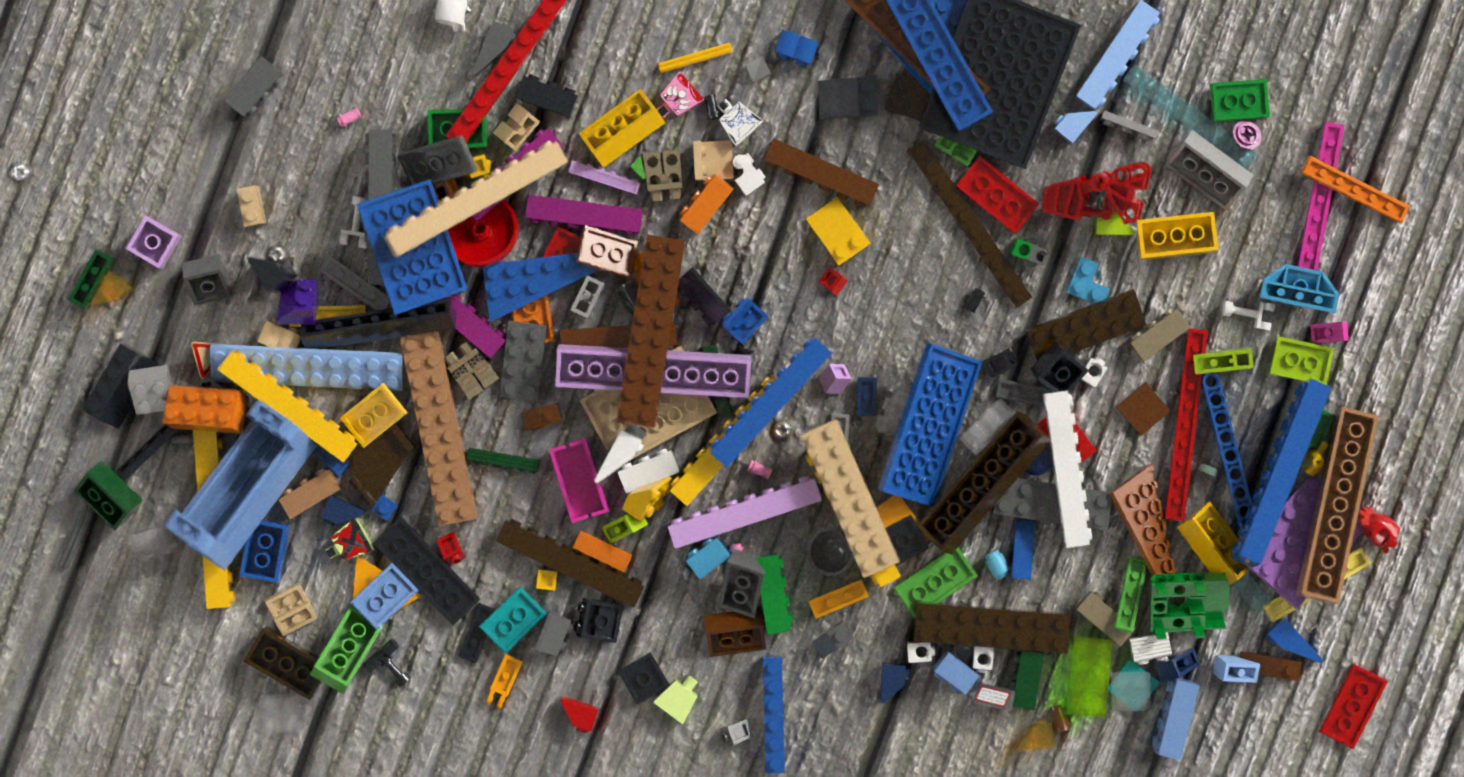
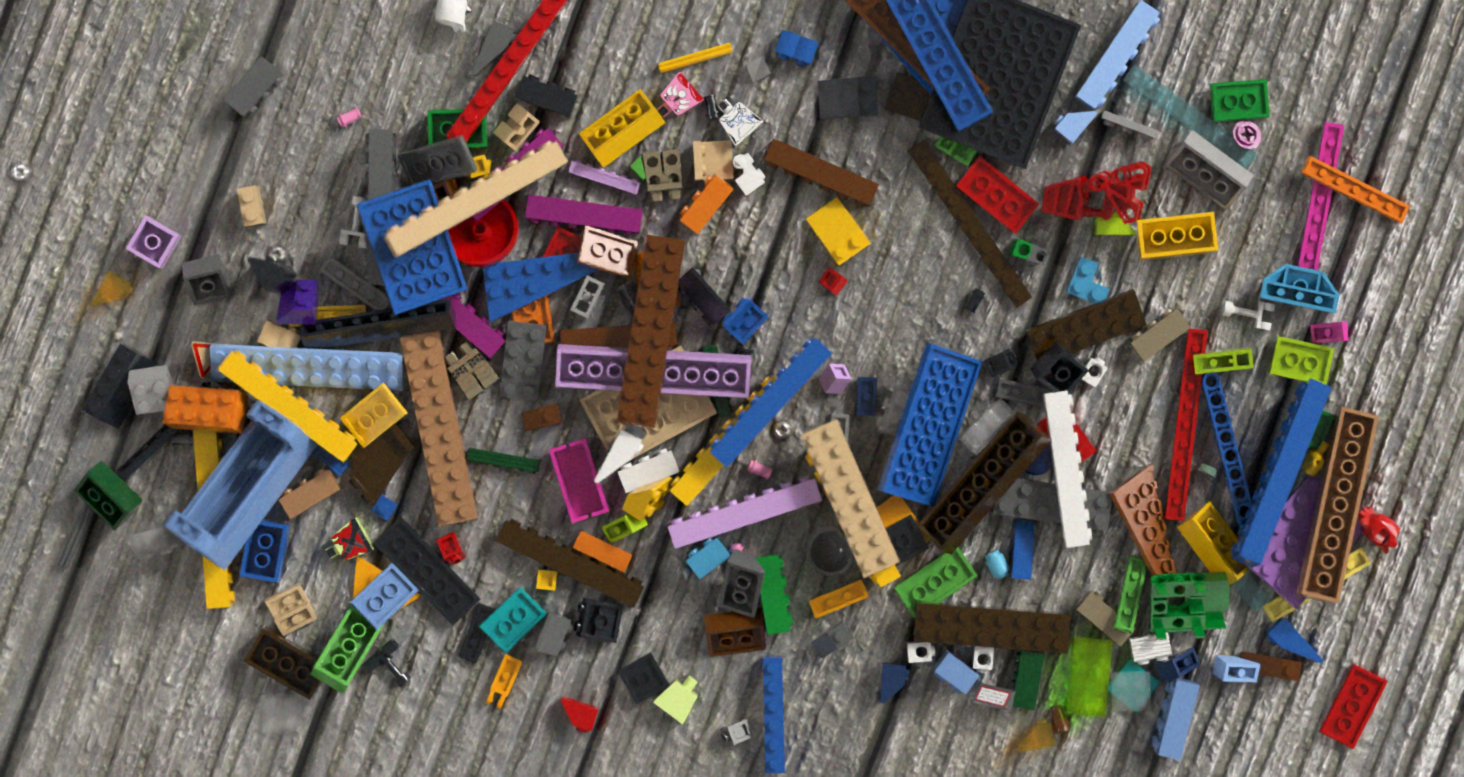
dark green brick [68,249,117,309] -> none
dark blue slope [321,495,367,526] -> none
reddish brown tile [1116,382,1170,436] -> none

